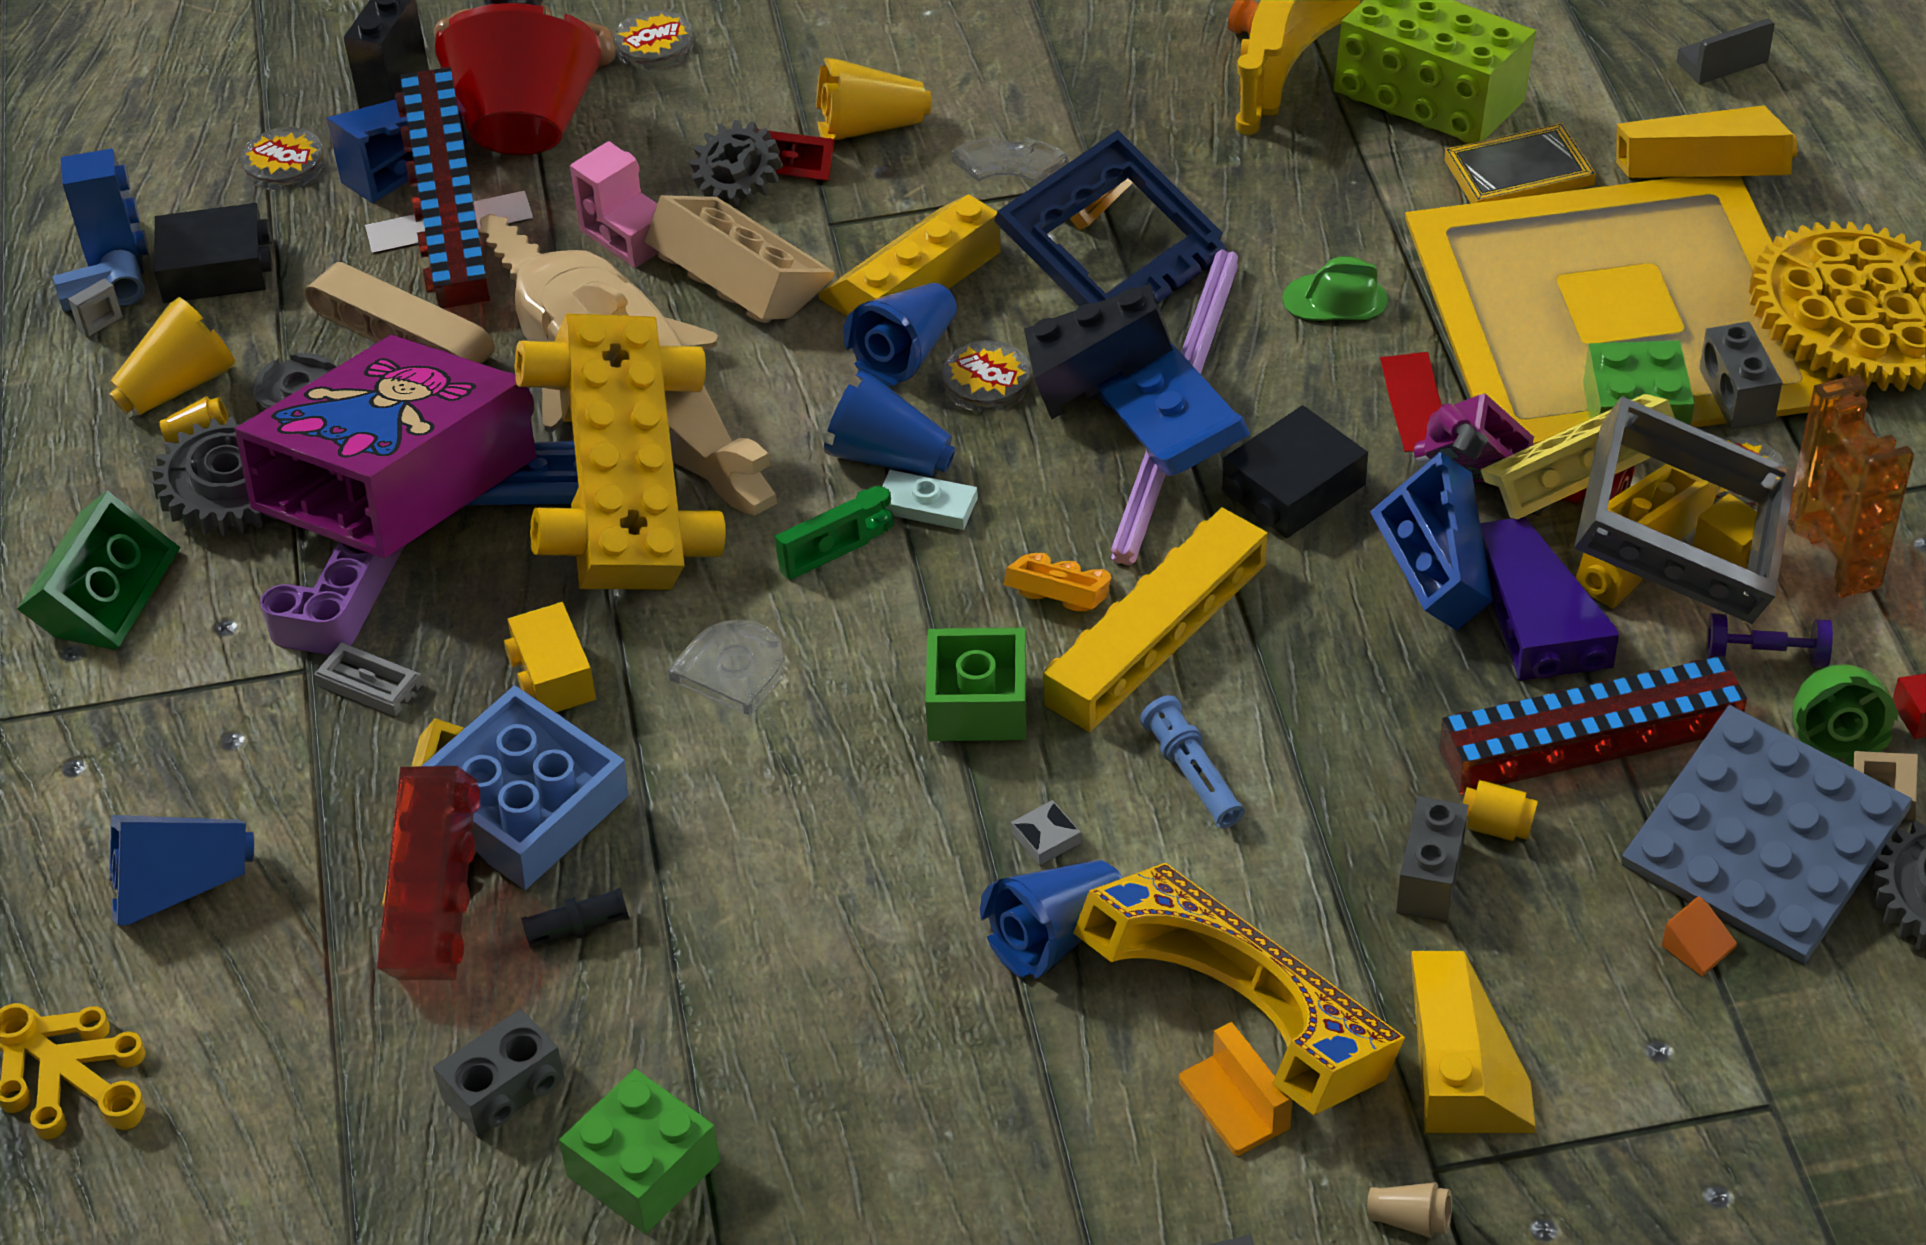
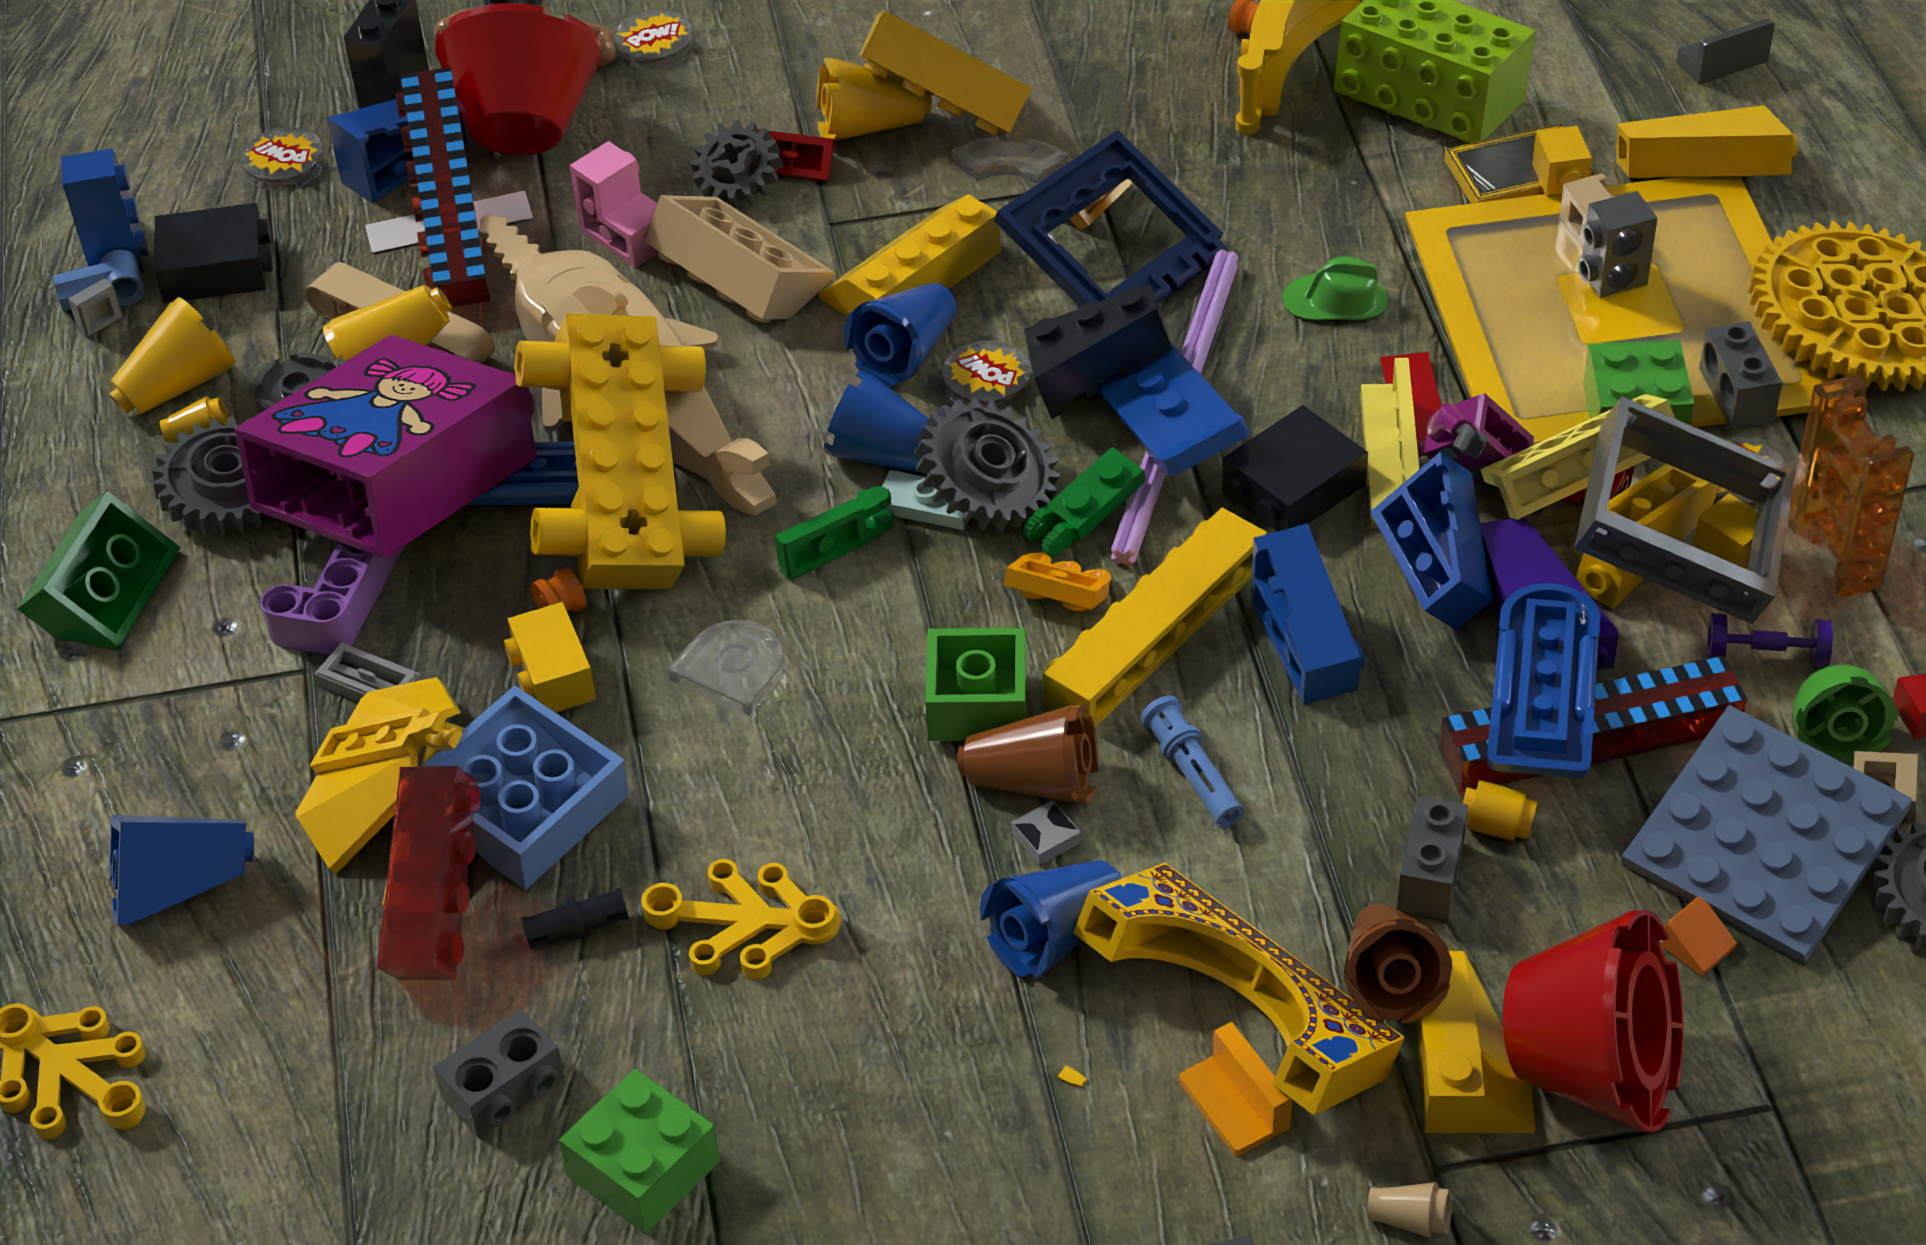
none -> yellow panel [295,677,463,875]
none -> yellow cone [323,284,452,362]
none -> orange wheel [530,566,587,612]
none -> yellow plant [641,859,841,980]
none -> yellow slope [859,10,1032,137]
none -> dark grey gear [914,398,1060,532]
none -> dark orange cone [957,704,1099,805]
none -> green hinge [1022,447,1146,557]
none -> yellow piece [1057,1065,1087,1087]
none -> blue wedge [1251,524,1365,705]
none -> dark orange cone [1344,904,1453,1023]
none -> light yellow fence [1360,358,1419,529]
none -> blue piece [1487,583,1600,779]
none -> red cone [1503,910,1684,1132]
none -> yellow brick [1532,126,1592,196]
none -> tan brick [1560,173,1615,247]
none -> dark grey brick [1578,191,1658,298]

